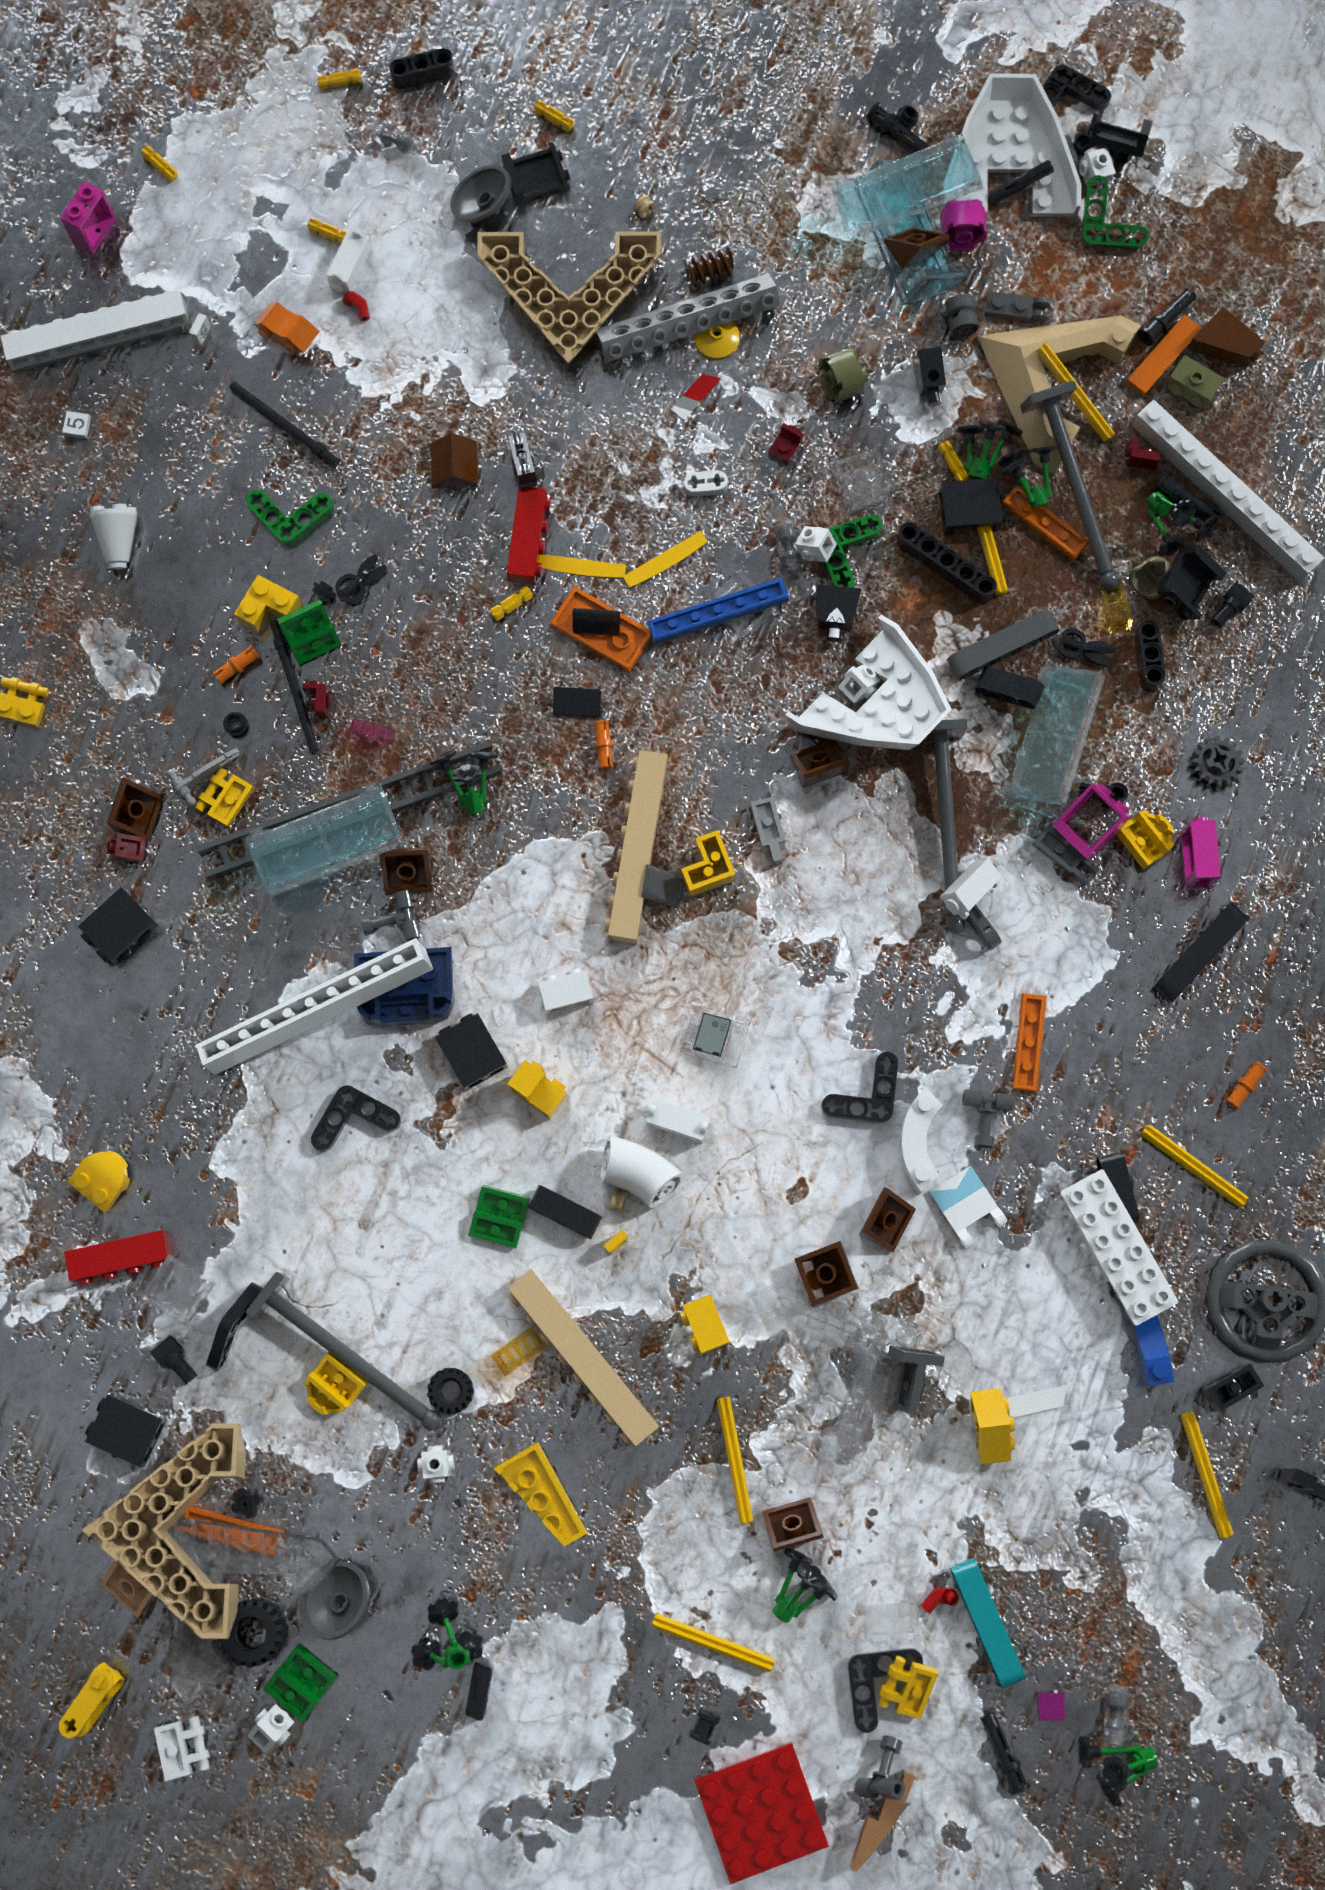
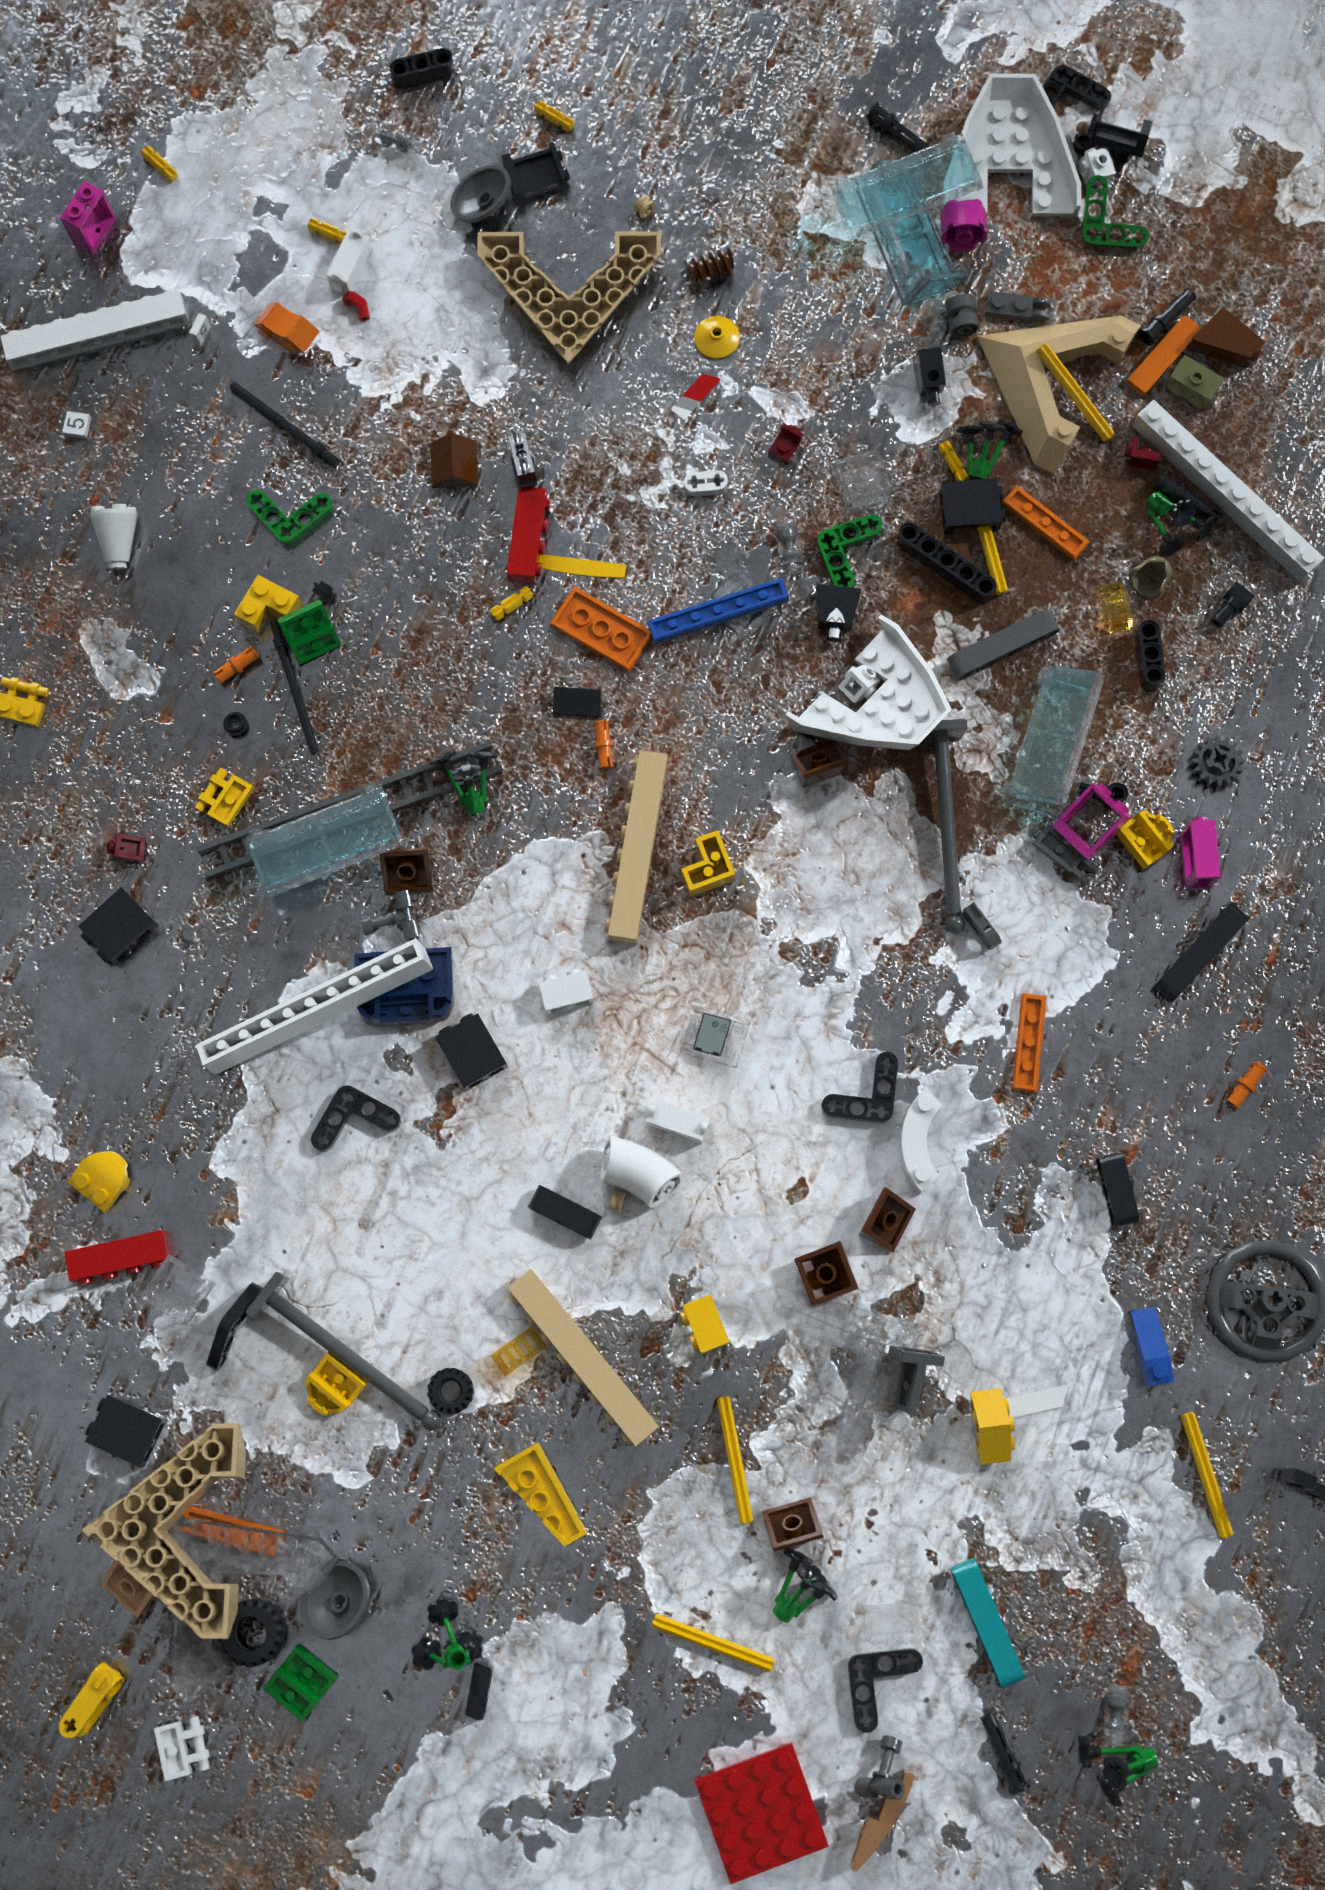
reddish brown slope [106,778,164,840] -> none
black pin [150,1334,197,1385] -> none
light grey piece [166,748,240,806] -> none
black plate [231,1488,261,1519] -> none
white brick [247,1704,294,1754] -> none
dark red bracket [302,680,330,718] -> none
yellow axle [317,69,362,89] -> none
black piece [335,555,387,604] -> none
clear pink beam [349,719,396,744] -> none
white brick [417,1445,455,1483] -> none
green slope [468,1185,531,1248] -> none
yellow brick [507,1060,568,1119] -> none
black slope [572,608,621,636] -> none
light grey brick [596,274,780,362] -> none
yellow tile [603,1230,628,1255] -> none
yellow sticker [623,531,708,587] -> none
dark grey piece [641,864,684,908] -> none
black bush [689,1711,720,1746] -> none
light grey hinge [750,797,786,866] -> none
white brick [795,526,837,562] -> none
olive brick [818,348,868,403] -> none
yellow plate [878,1656,938,1720] -> none
reddish brown slope [884,227,949,269] -> none
black plate [896,105,919,127] -> none
red arm [920,1588,959,1614] -> none
white flag [929,1166,1007,1248] -> none
white brick [940,858,1001,919] -> none
dark grey bar [962,1089,1014,1148] -> none
black beam [974,666,1045,709] -> none
black axle [988,160,1054,205] -> none
plant [998,446,1059,509] -> none
dark grey piece [1020,380,1119,590] -> none
magenta tile [1037,1692,1065,1720] -> none
black piece [1057,628,1115,667] -> none
white bracket [1060,1169,1178,1326] -> none
yellow axle [1141,1124,1248,1208] -> none
black panel [1156,544,1226,621] -> none
black brick [1201,1363,1264,1412] -> none

